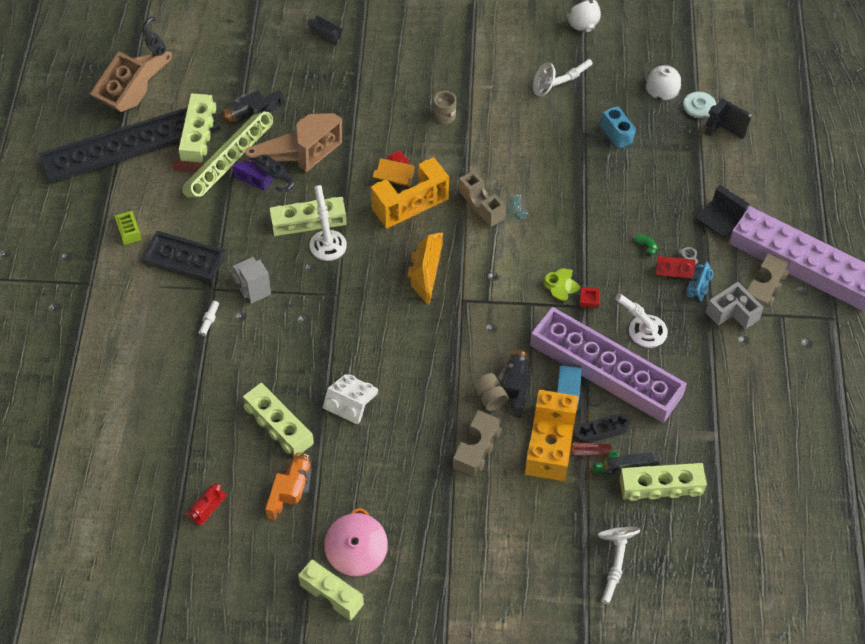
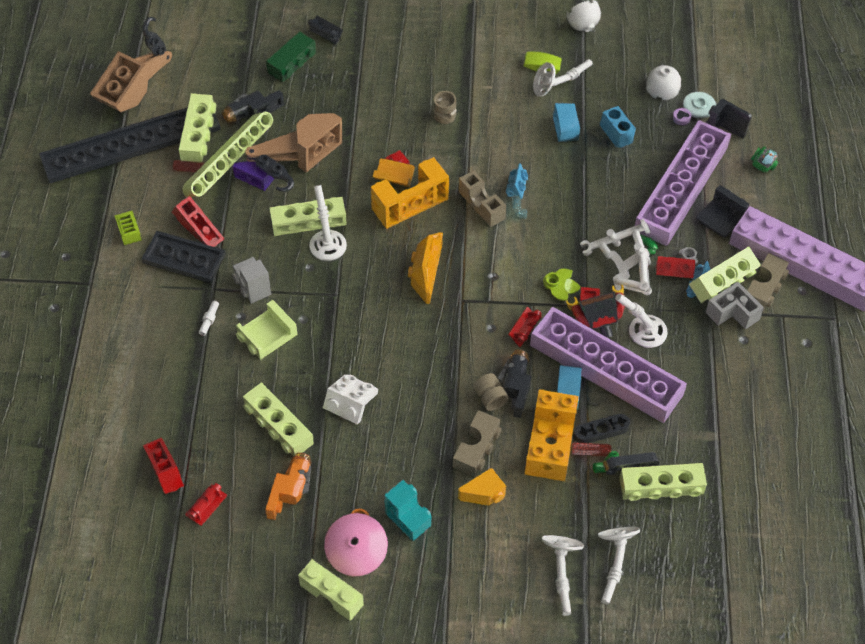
none -> red slope [143,438,184,494]
none -> red slope [172,196,224,247]
none -> yellowish green panel [236,300,297,360]
none -> dark green brick [266,31,316,82]
none -> teal brick [384,480,431,541]
none -> light orange slope [458,468,506,506]
none -> dark azure hinge [506,163,528,199]
none -> red hinge [508,306,542,347]
none -> lime slope [523,52,562,75]
none -> white dish [542,535,584,616]
none -> dark azure piece [553,103,580,142]
none -> torso [566,285,625,337]
none -> white piece [580,219,652,295]
none -> lavender brick [635,121,731,246]
none -> lavender tile [673,108,691,125]
none -> yellowish green brick [689,247,761,303]
none -> head [751,146,779,173]

